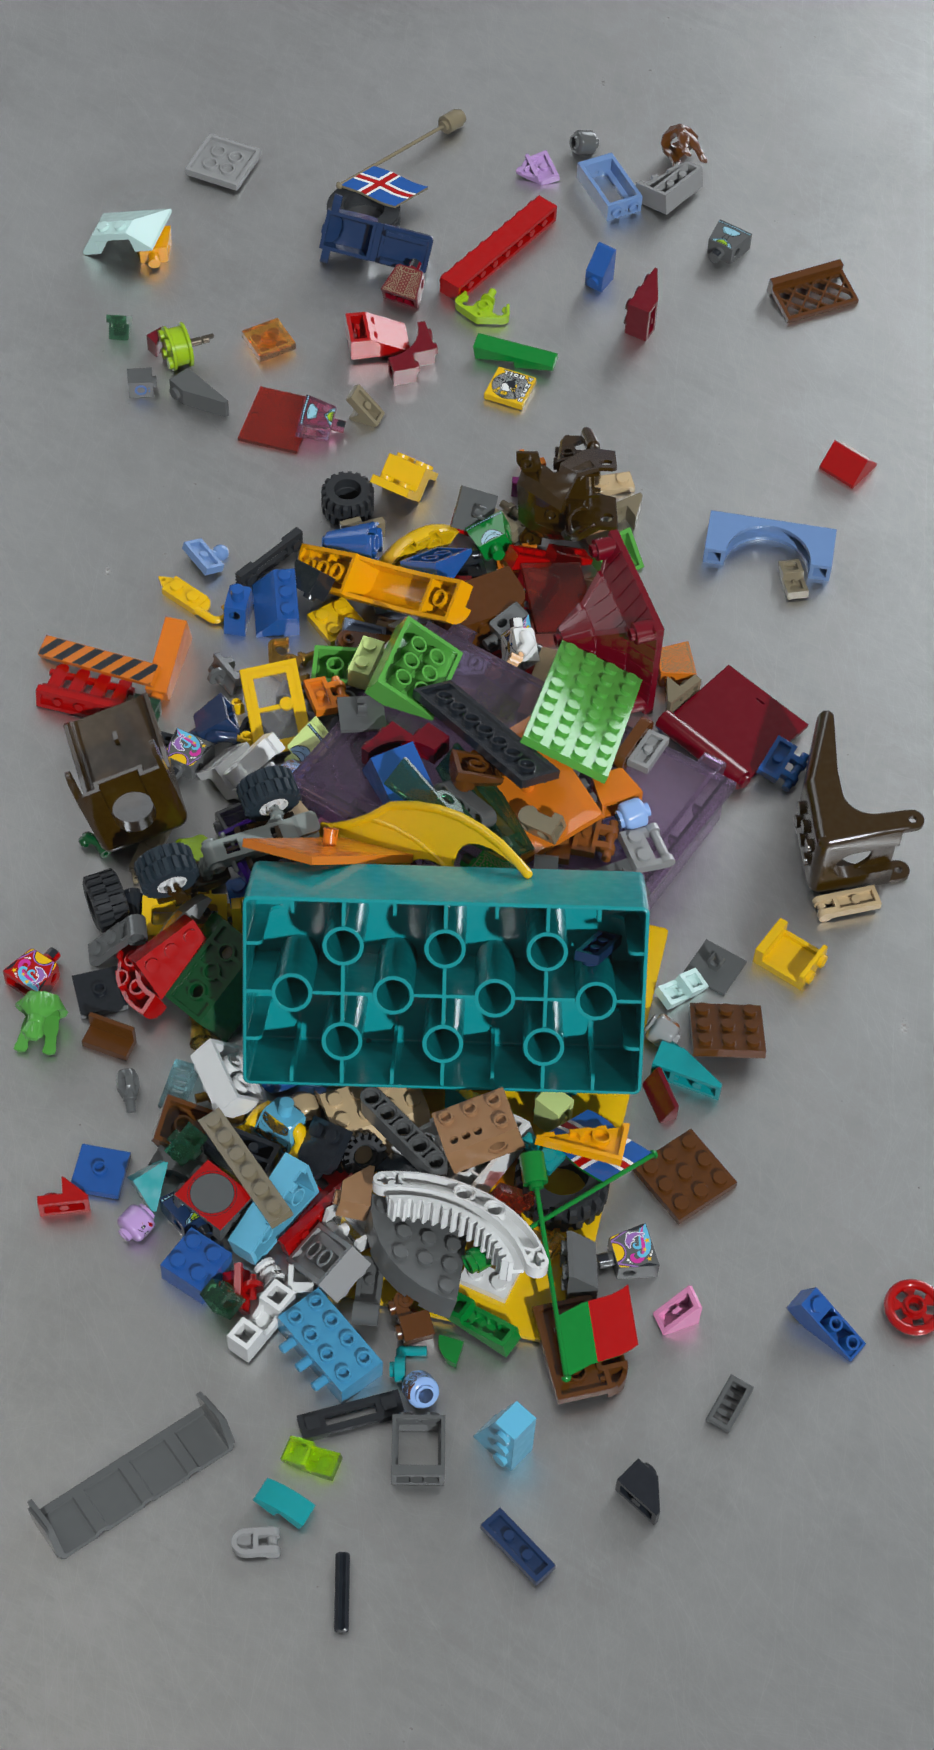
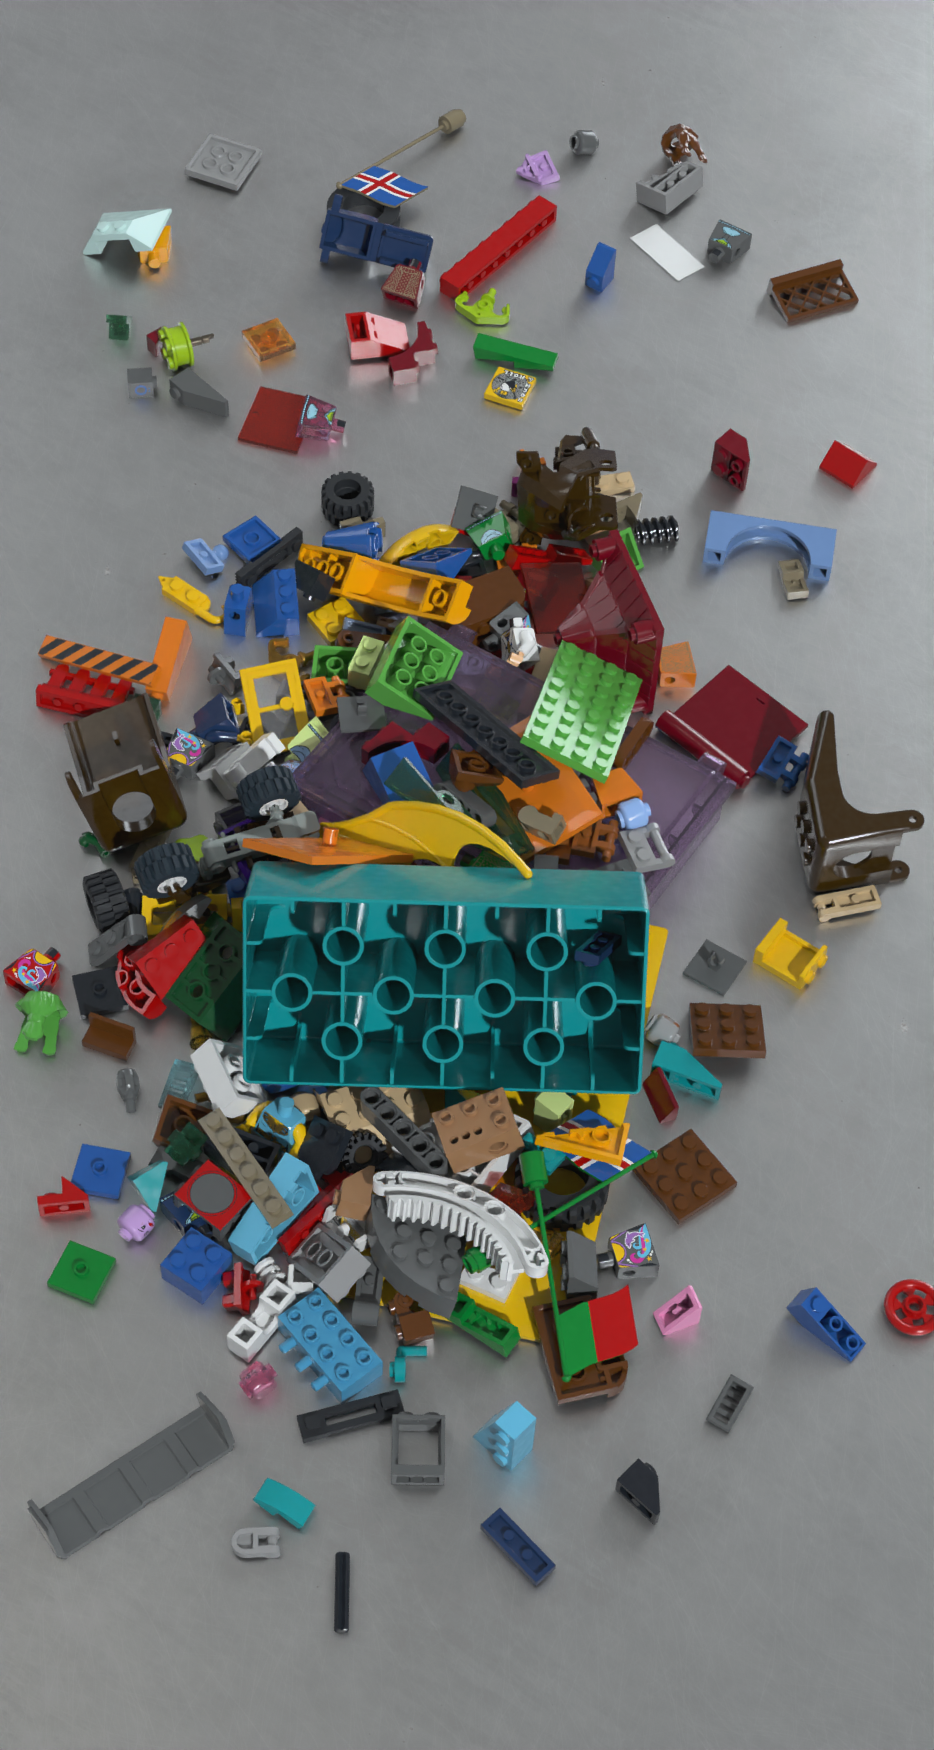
clear green brick [200,1278,246,1320] -> none
clear neon green slope [280,1435,343,1481] -> none
dark tan slope [346,384,385,428] -> none
yellow bracket [370,452,439,502] -> none
light blue head [402,1370,439,1409] -> none
green tile [438,1334,464,1368] -> none
medium blue piece [576,153,643,221] -> none
dark red slope [624,268,658,342] -> none
light grey plate [627,729,669,774] -> none
light aqua slope [654,968,709,1010] -> none
dark tan slope [665,675,702,713] -> none
none -> green plate [47,1240,116,1305]
none -> blue plate [222,516,282,564]
none -> clear pink head [238,1361,278,1400]
none -> white sticker [630,224,705,281]
none -> black piece [633,515,679,545]
none -> dark red slope [711,428,750,491]

